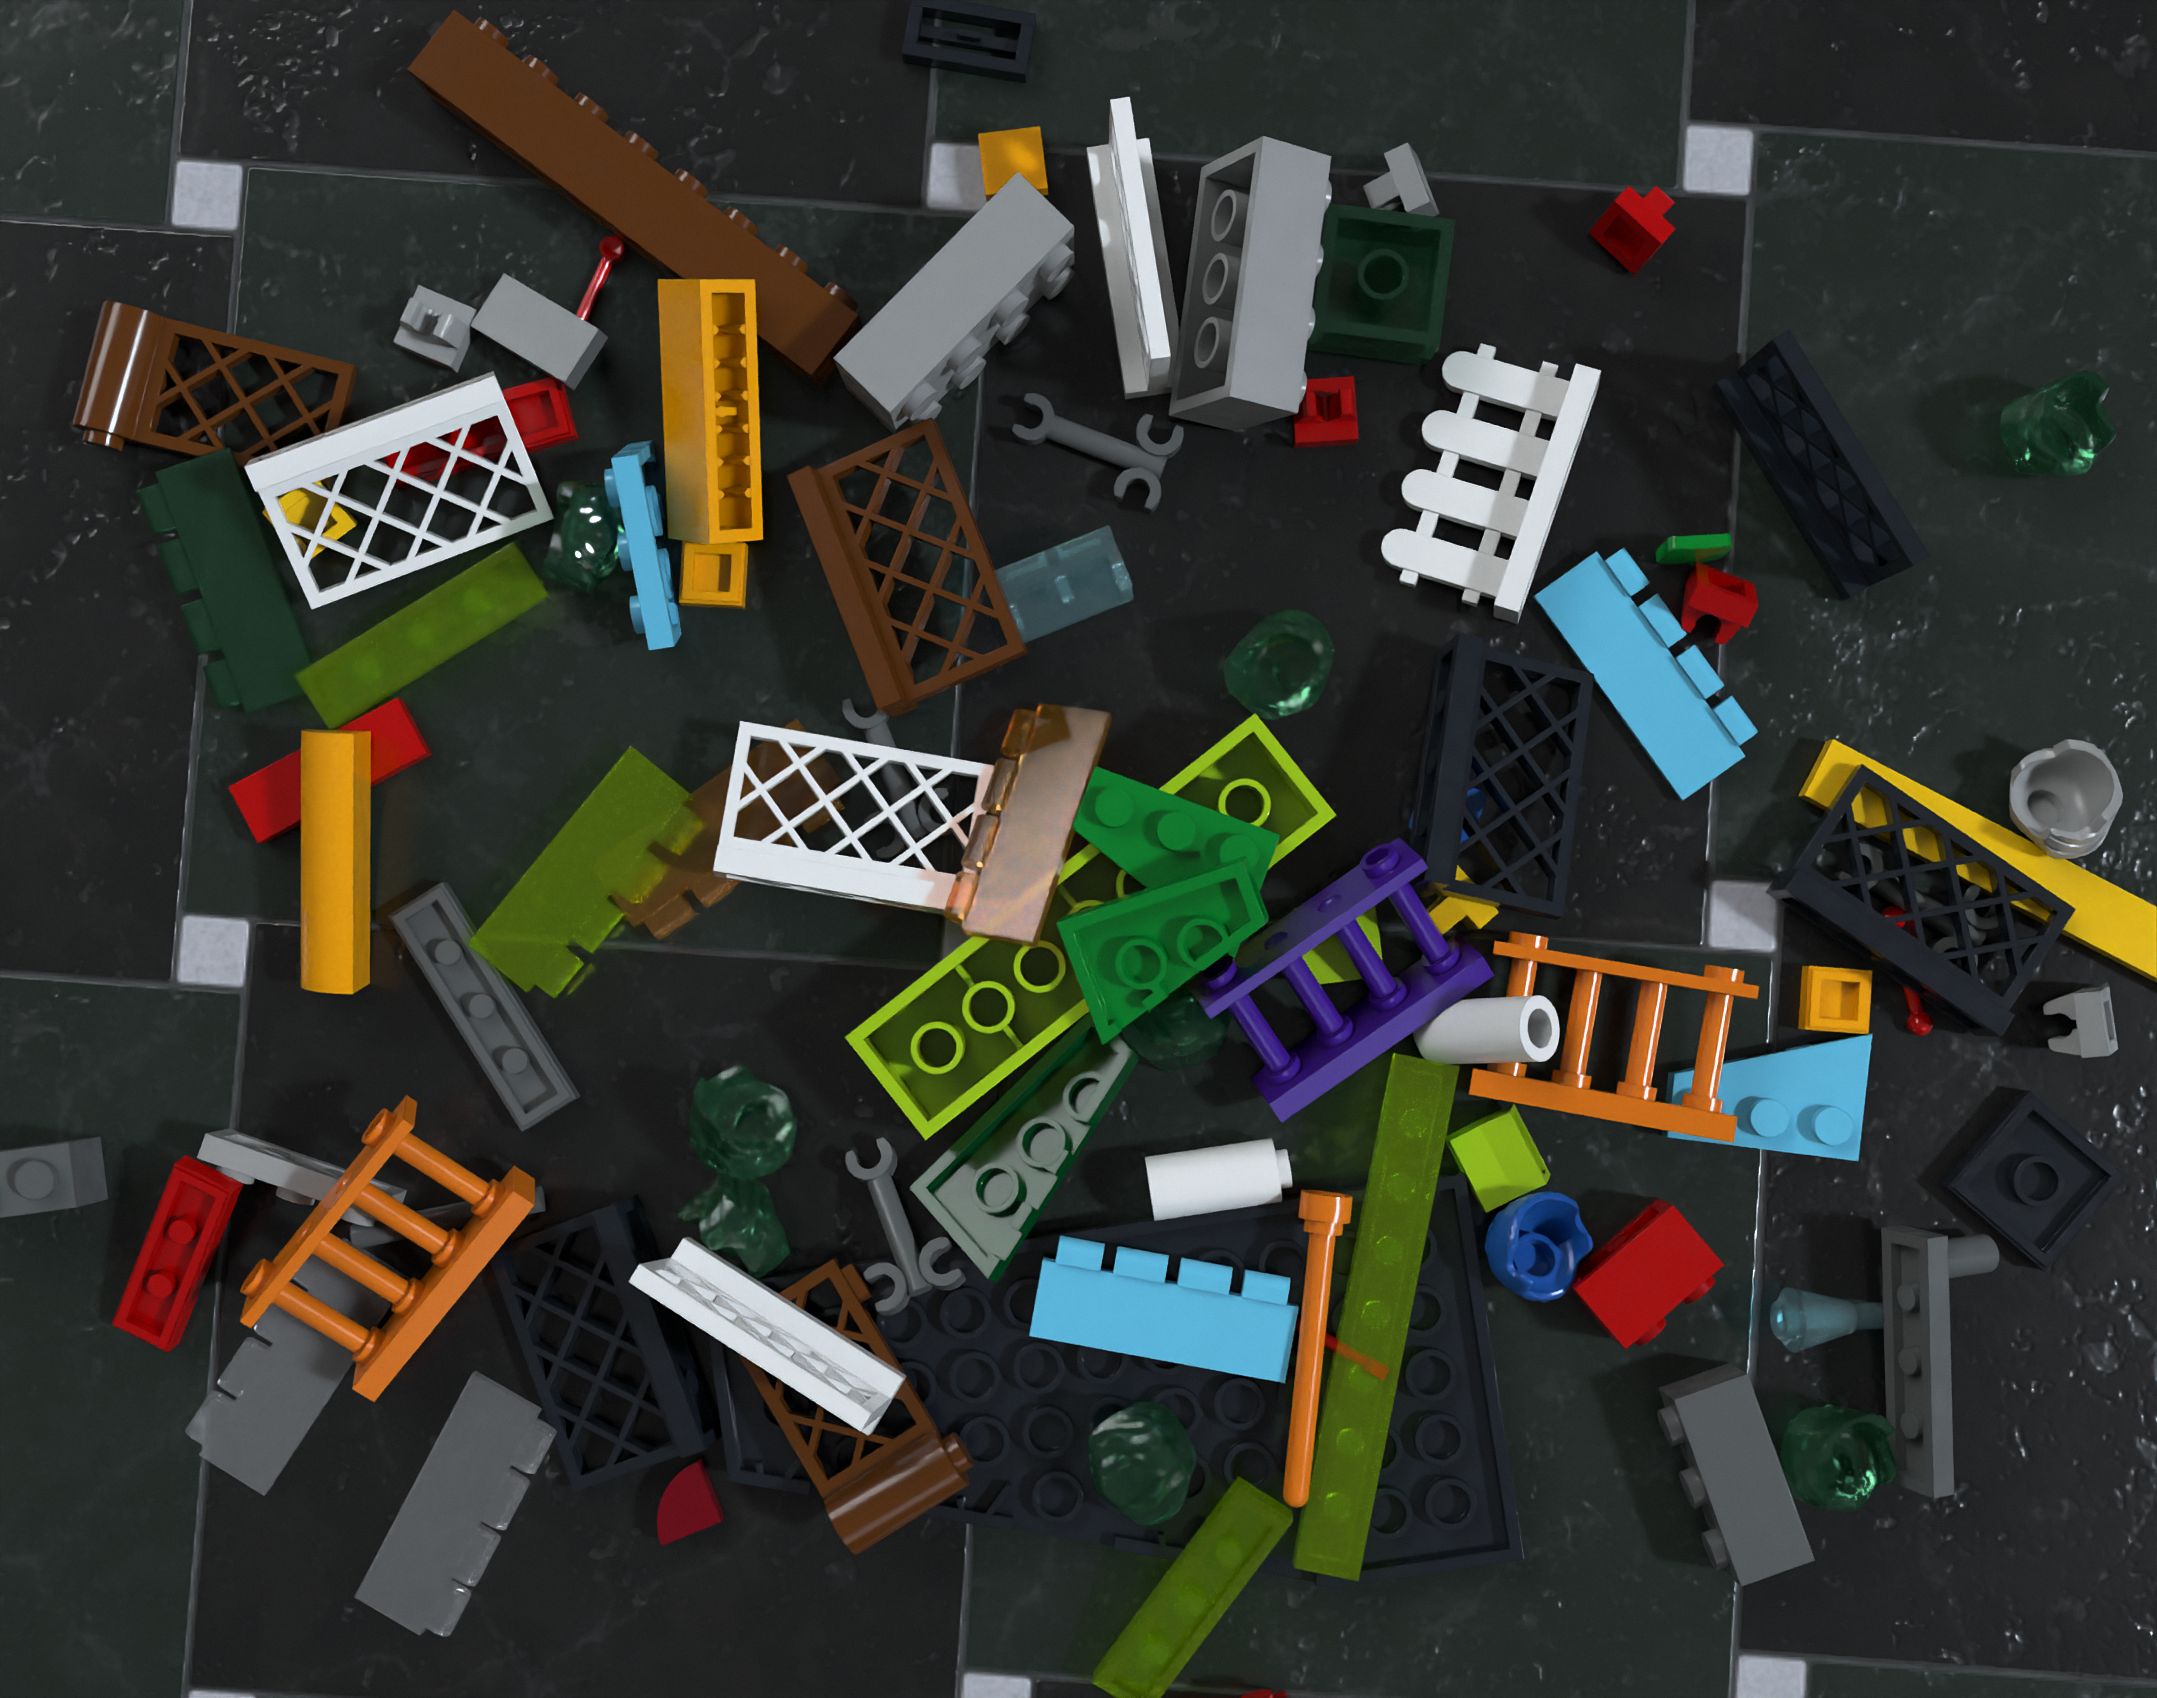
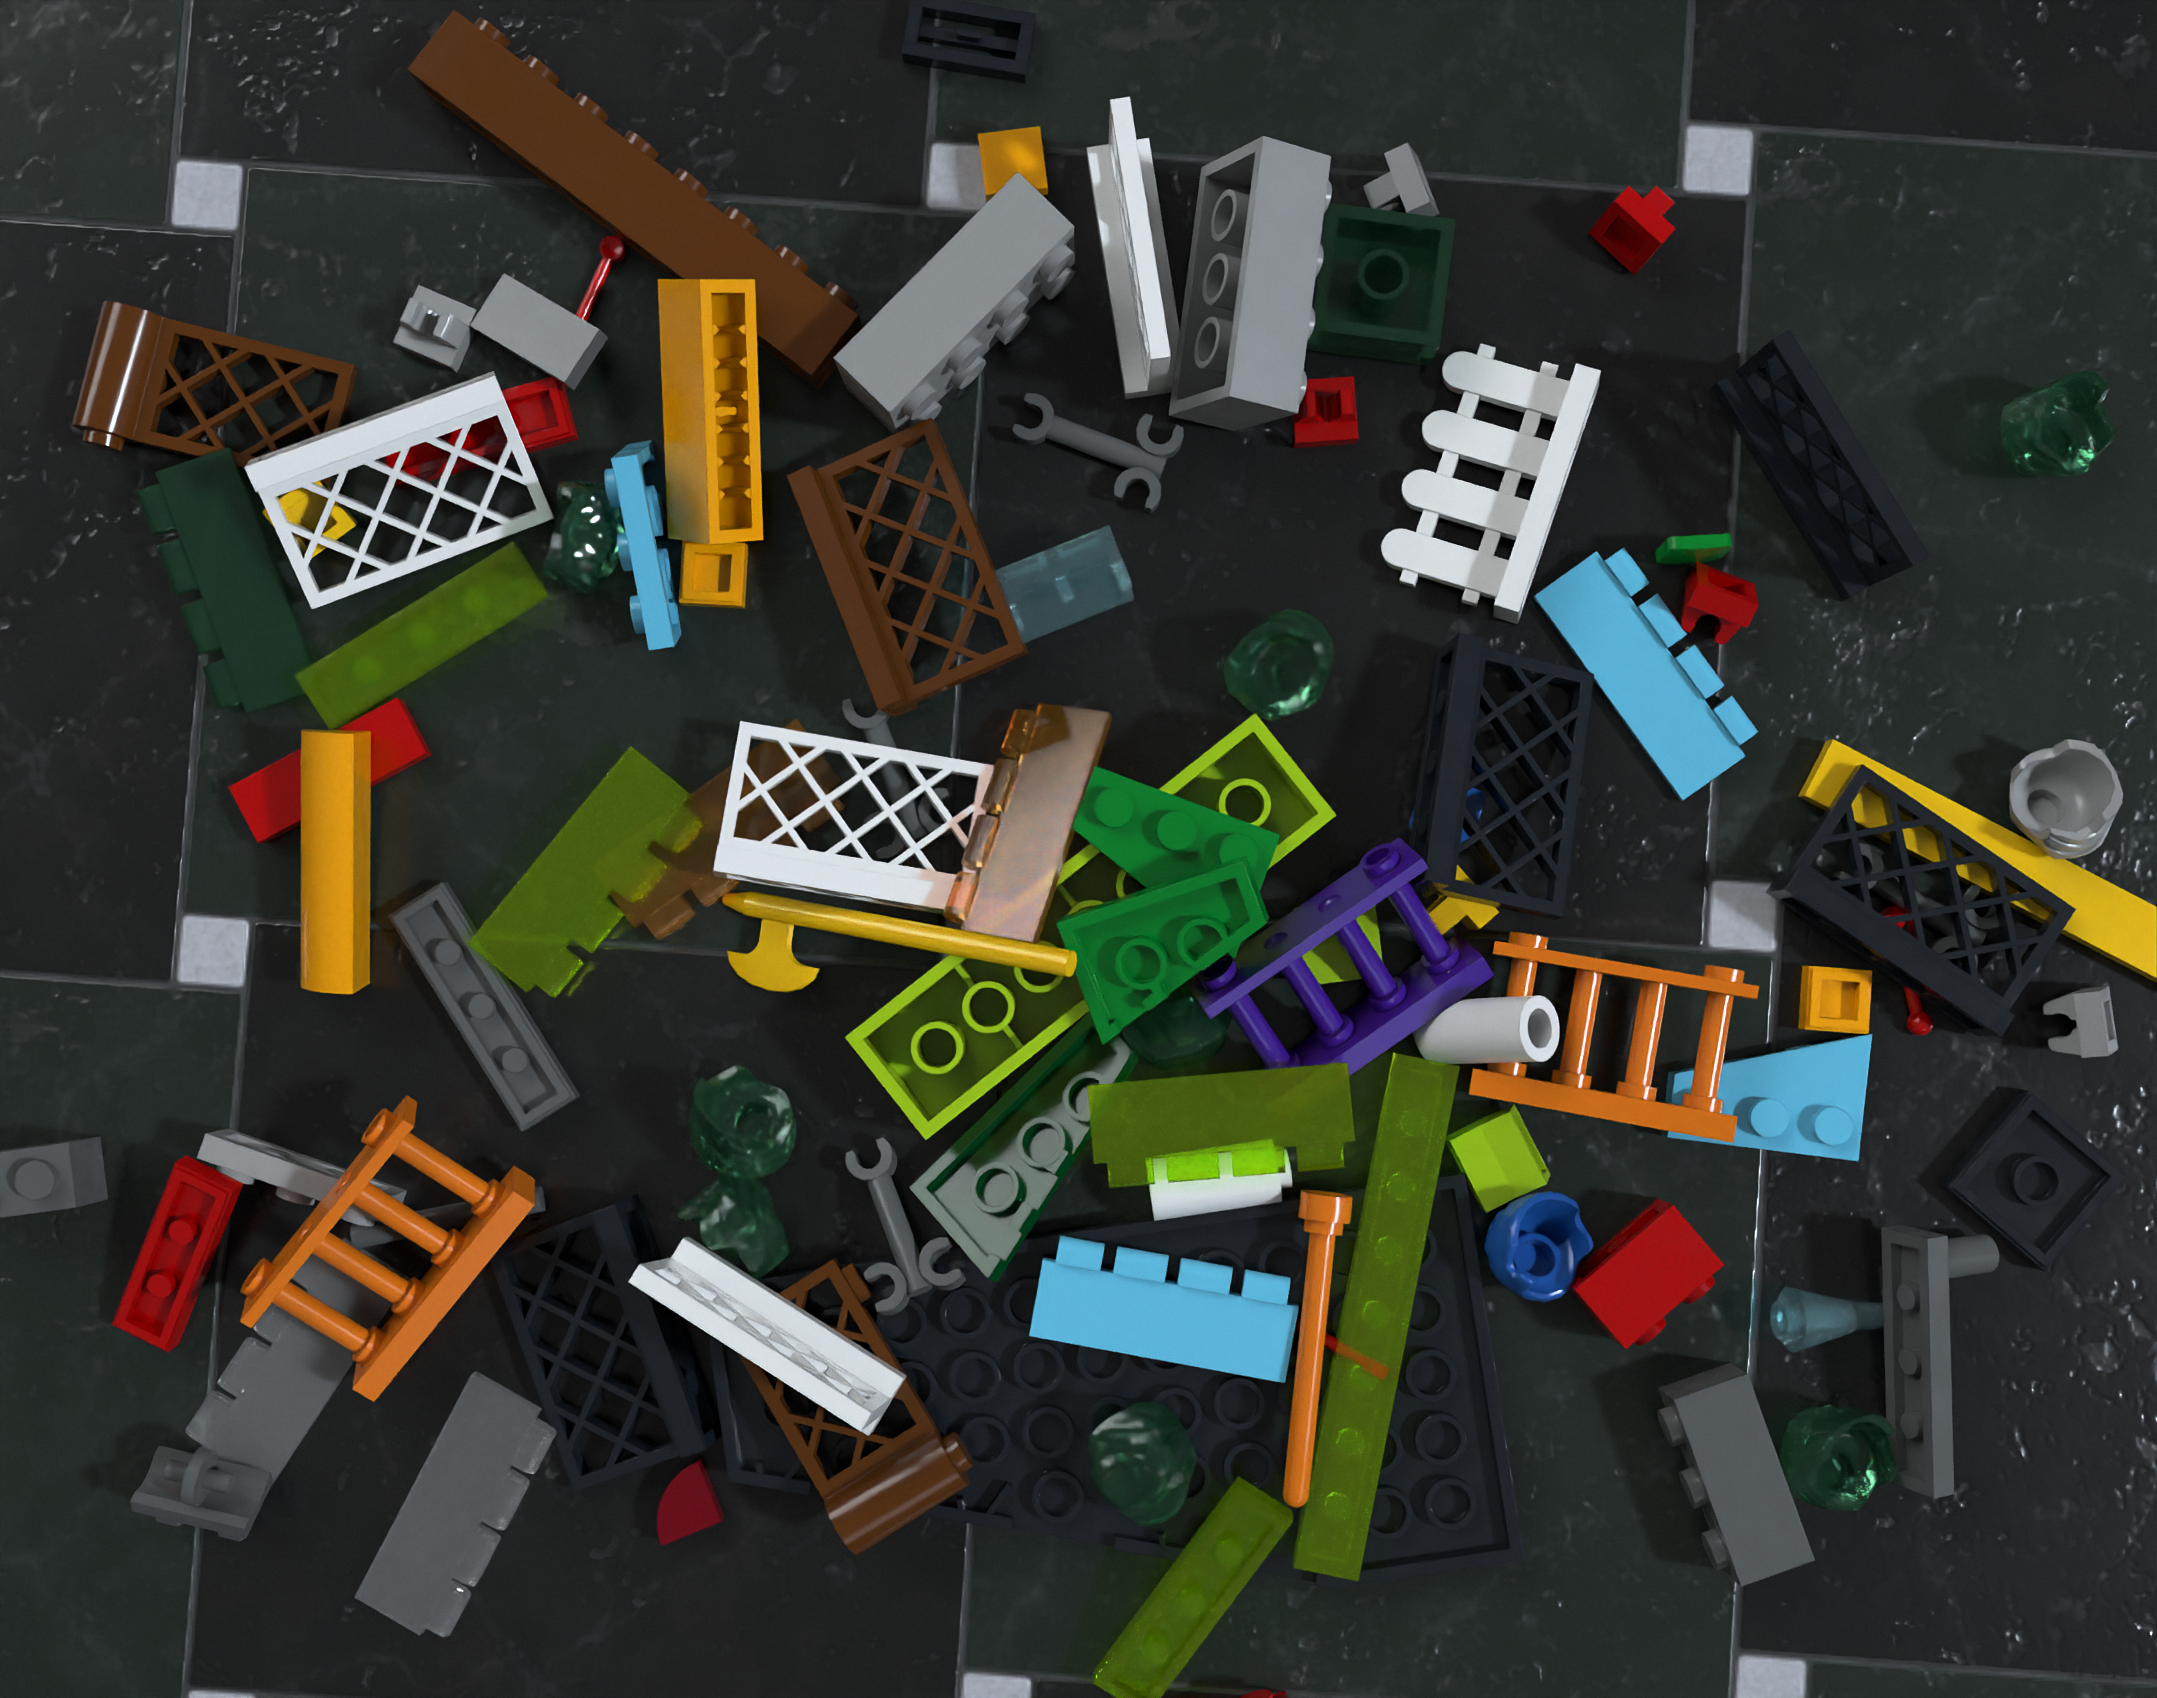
none -> dark grey hips [130,1445,273,1542]
none -> yellow piece [722,891,1077,992]
none -> clear neon green windscreen [1087,1062,1355,1188]

